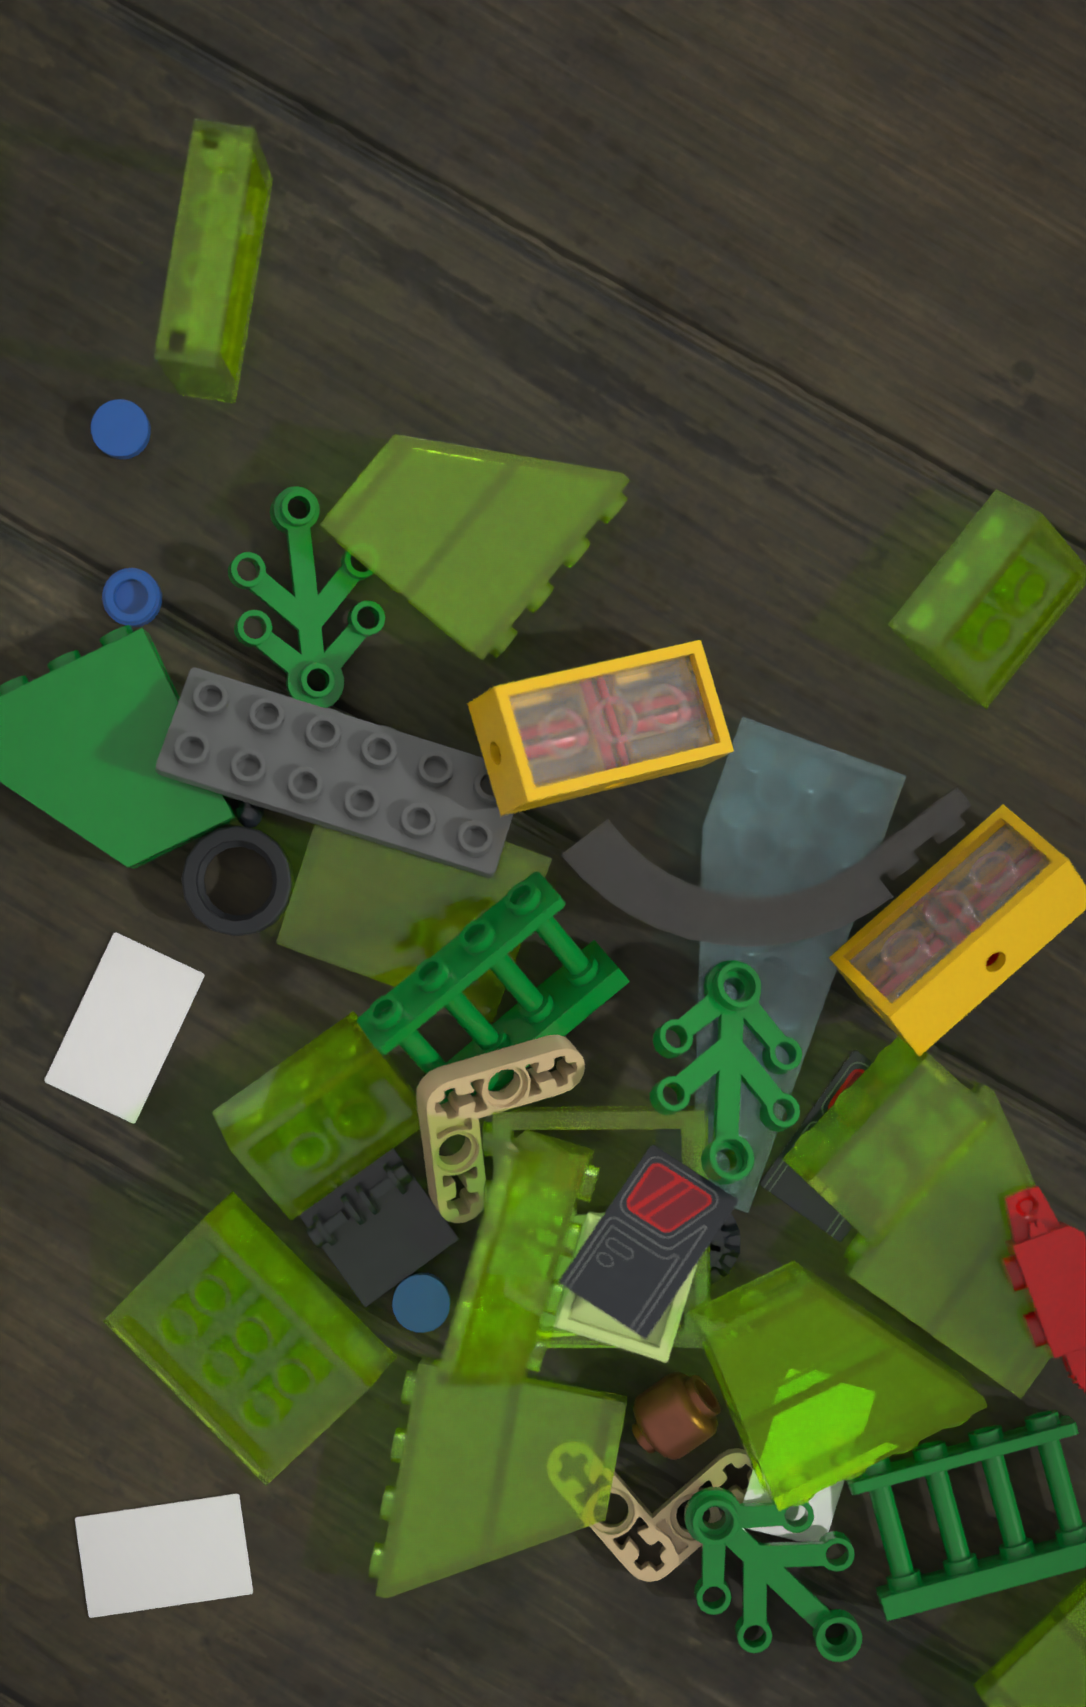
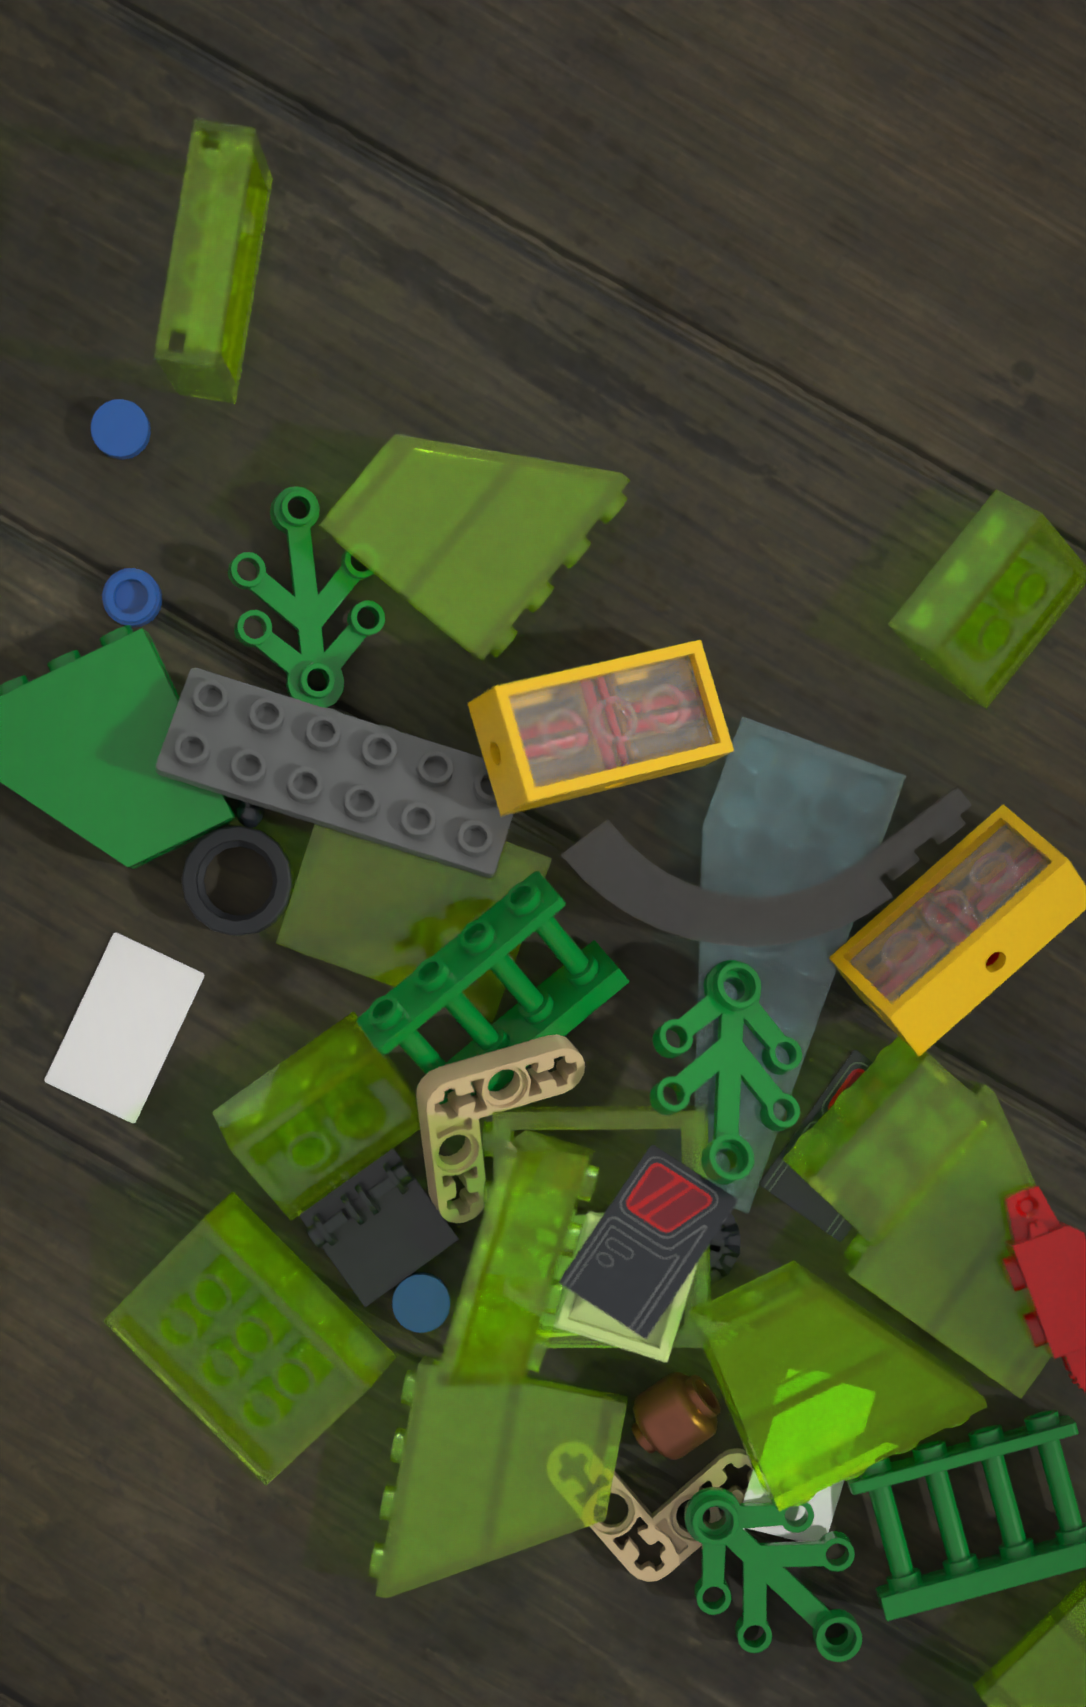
white sticker [75,1493,253,1618] -> none

